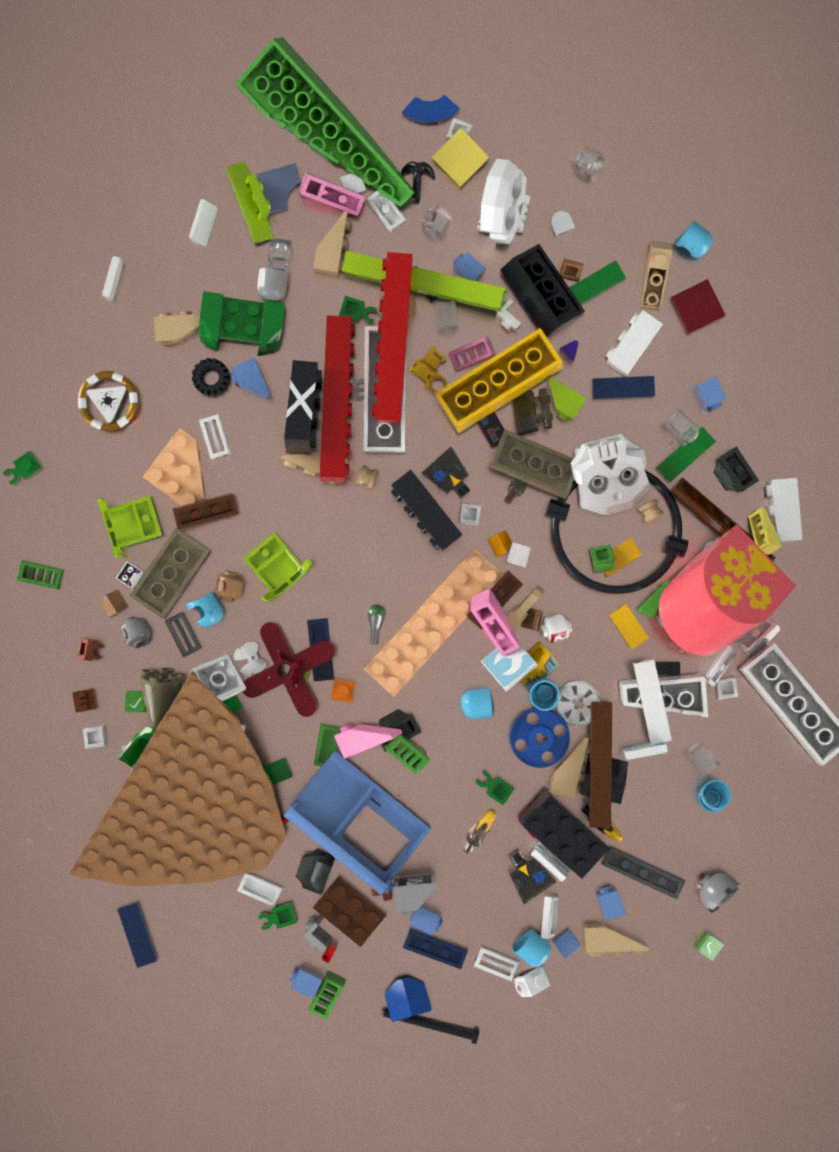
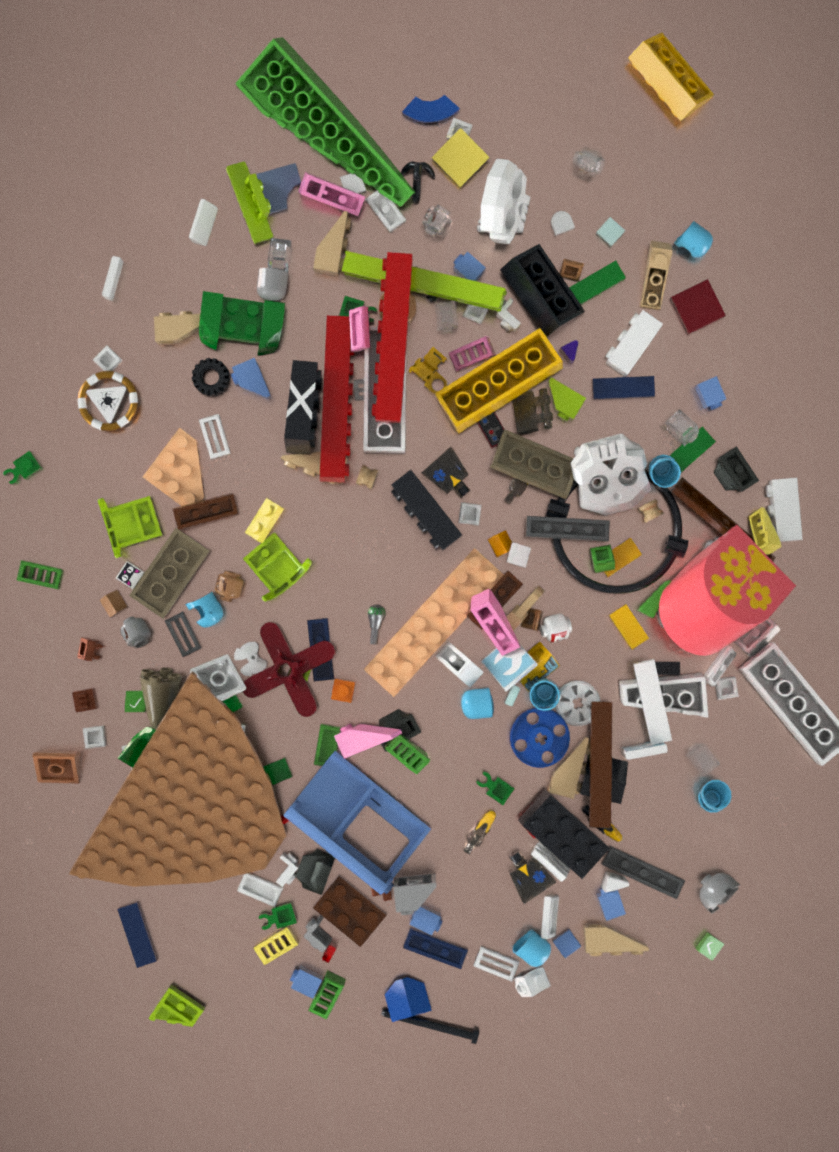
none -> nougat slope [33,750,81,784]
none -> white tile [93,346,123,371]
none -> lime wing [148,985,205,1027]
none -> light yellow plate [245,498,284,543]
none -> light yellow slope [253,926,299,965]
none -> white bracket [276,852,299,887]
none -> bright pink tile [349,306,370,352]
none -> white slope [435,641,484,687]
none -> white tile [462,305,488,325]
none -> light aqua tile [504,685,520,706]
none -> dark grey tile [526,516,610,542]
none -> light aqua tile [596,217,626,247]
none -> white slope [601,871,629,892]
none -> yellow slope [628,32,714,121]
none -> medium azure helmet [648,454,681,488]

